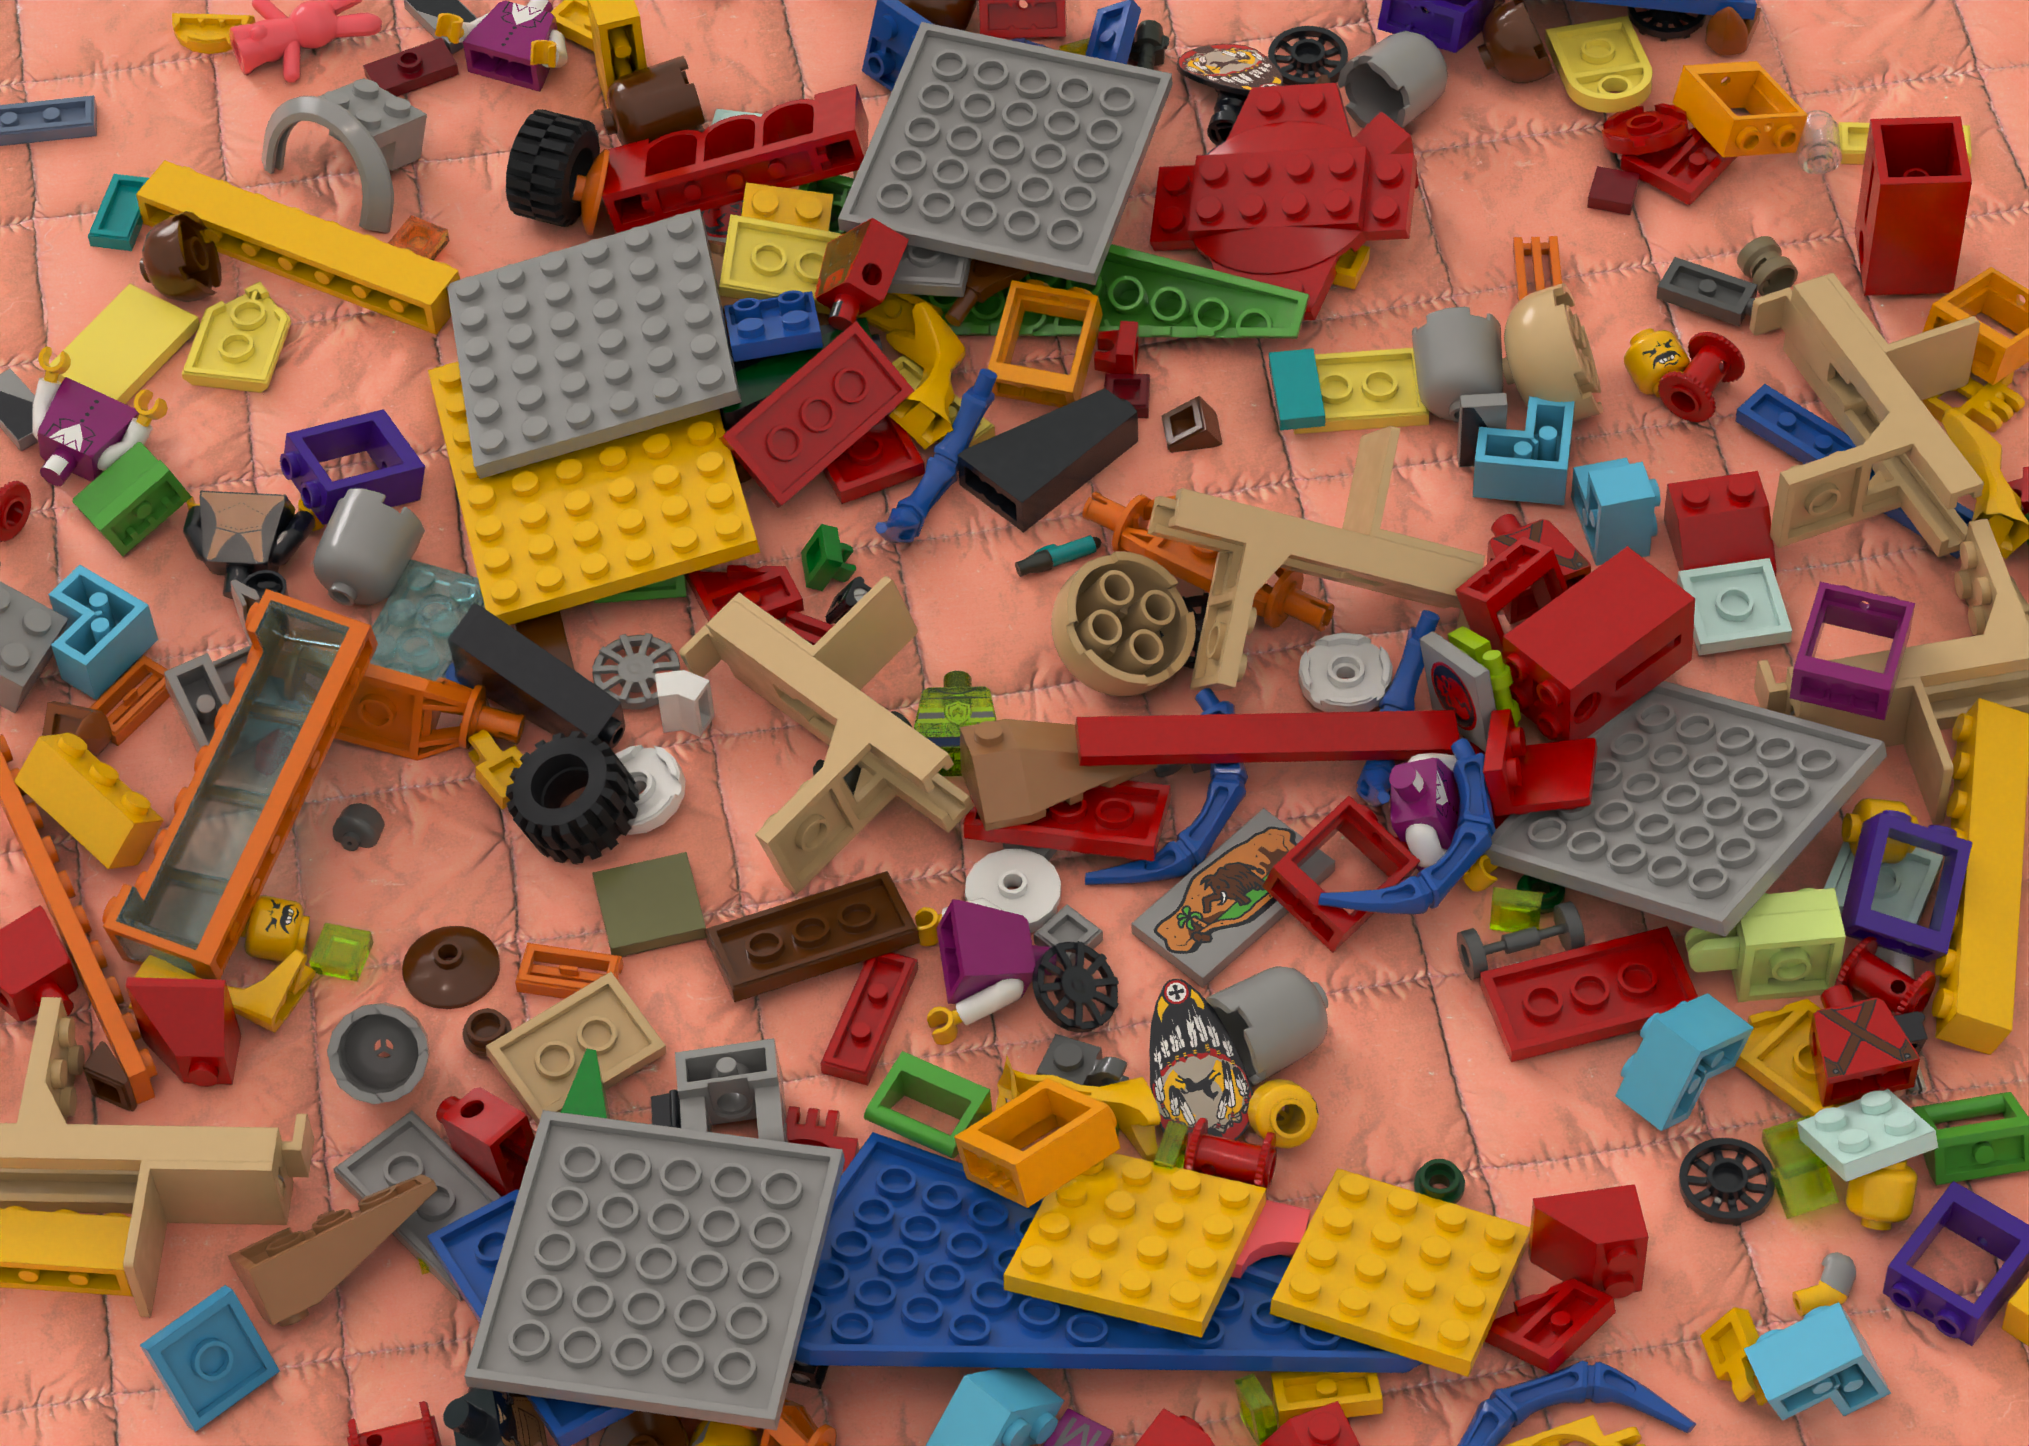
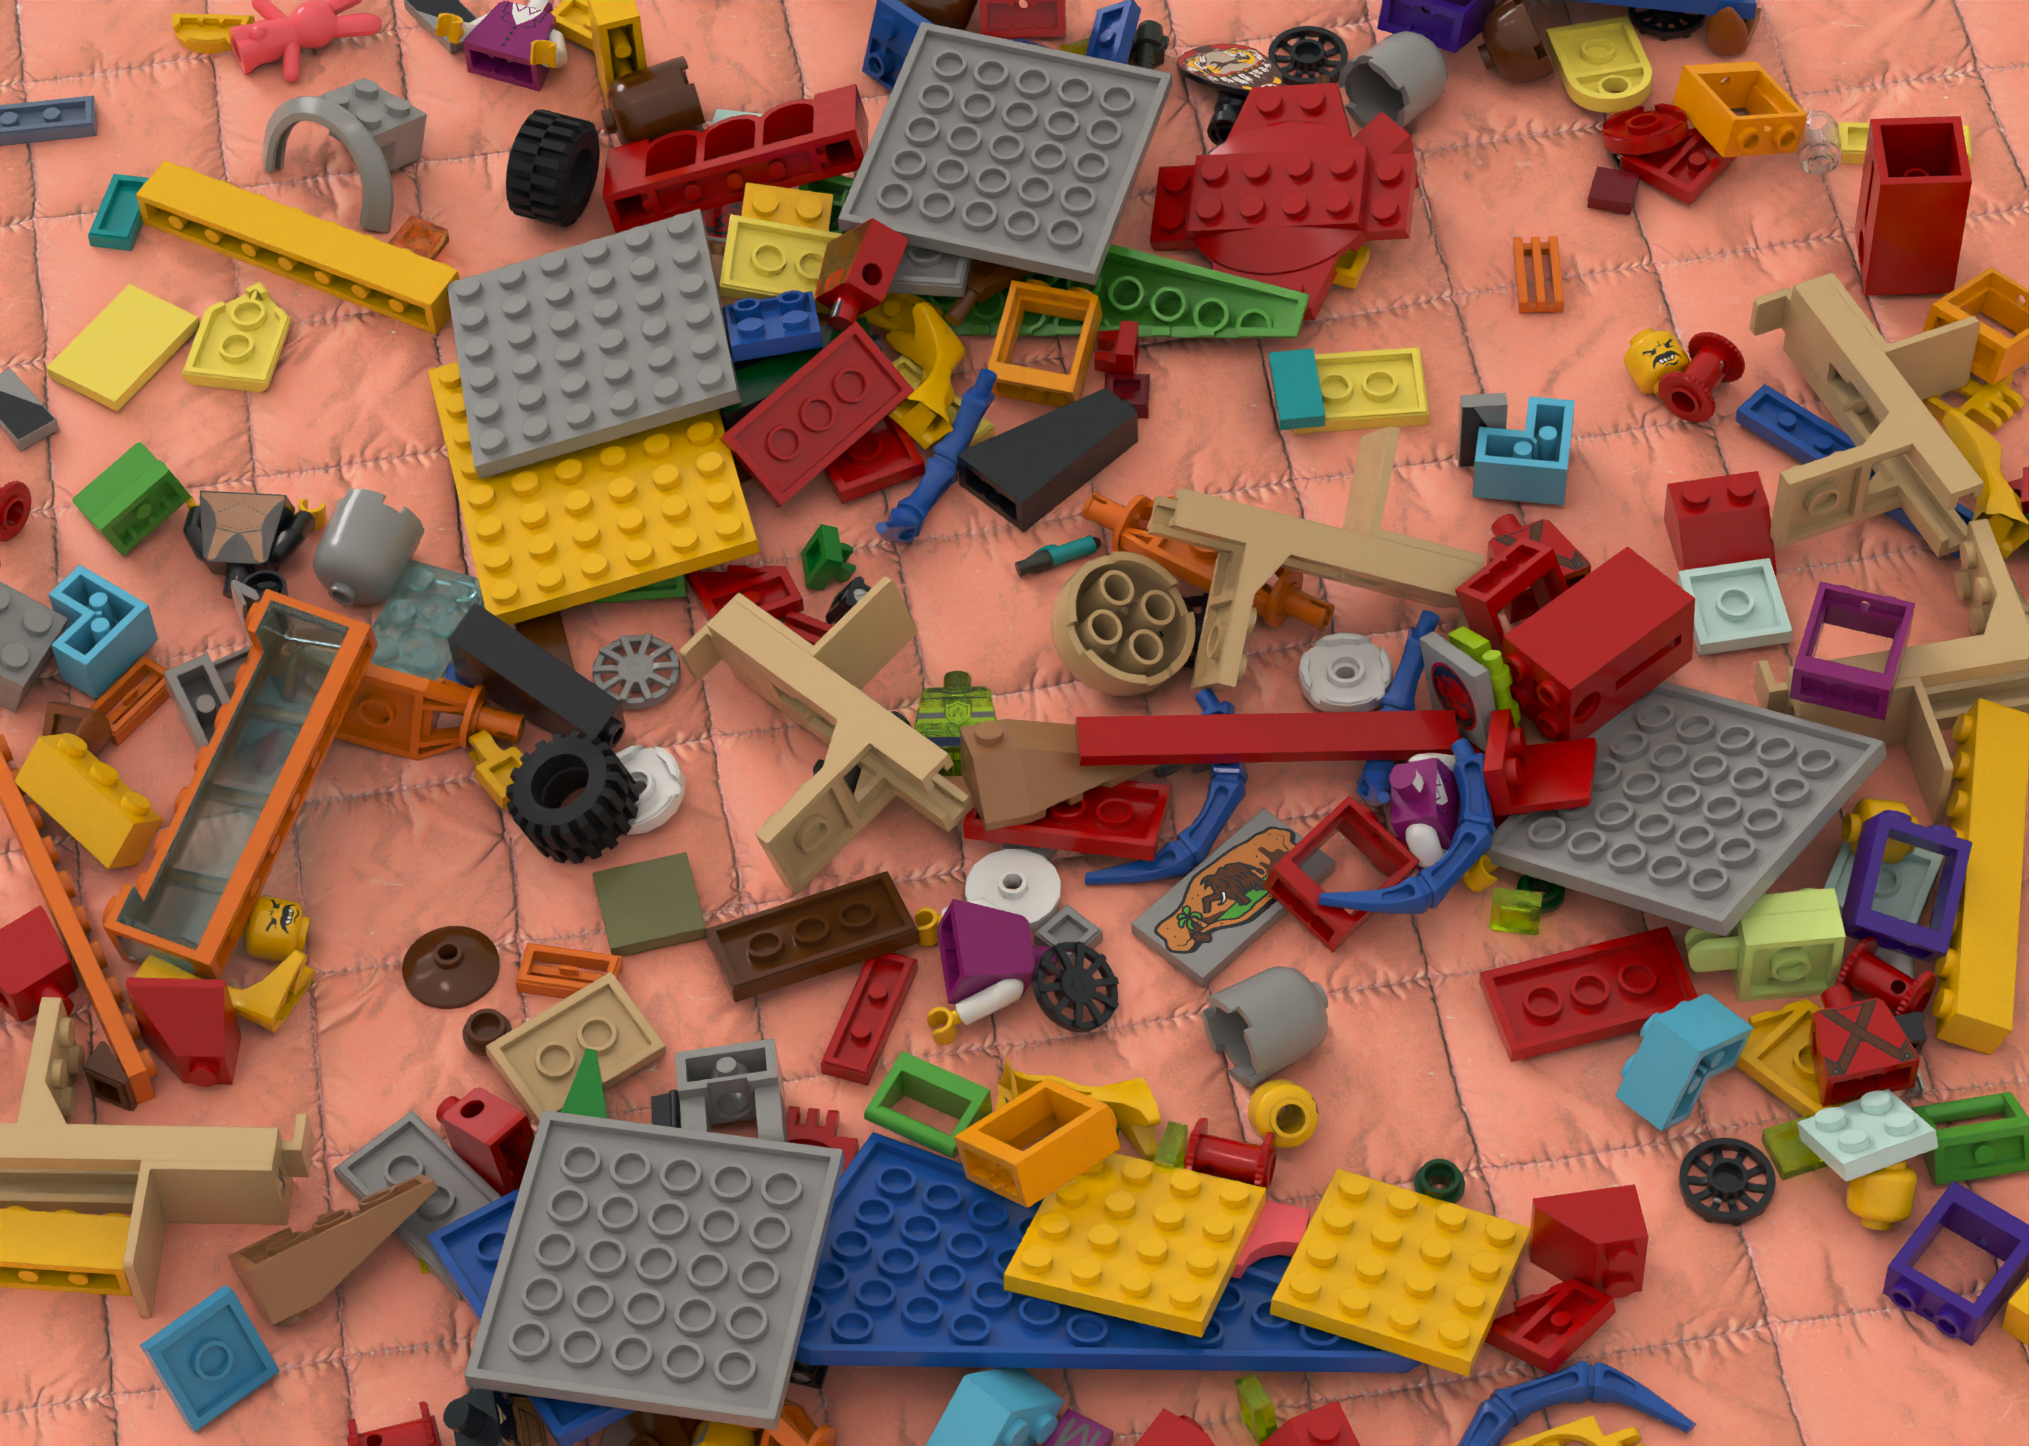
torso [32,346,168,486] -> none
reddish brown cylinder [139,211,222,302] -> none
dark purple window [280,409,425,525] -> none
clear neon green tile [309,923,374,982] -> none
light grey cylinder [327,1002,430,1104] -> none
dark grey piece [333,803,385,851] -> none
dark red plate [363,37,459,97] -> none
orange dish [572,149,610,235] -> none
white piece [655,670,715,737] -> none
dark grey plate [1036,1034,1129,1087] -> none
shield [1149,979,1253,1149] -> none
reddish brown slope [1161,396,1222,453] -> none
yellow plate [1271,1372,1383,1426] -> none
light grey cylinder [1412,307,1503,422] -> none
dark grey wheel [1457,901,1585,980] -> none
tan cylinder [1502,283,1603,422] -> none
medium azure brick [1571,458,1661,566] -> none
dark grey plate [1657,257,1776,330] -> none
yellow plate [1700,1307,1768,1406] -> none
dark tan wheel [1737,236,1798,296] -> none
medium azure brick [1744,1302,1891,1421] -> none
clear neon green tile [1770,1155,1839,1219] -> none
arm [1792,1252,1856,1317] -> none

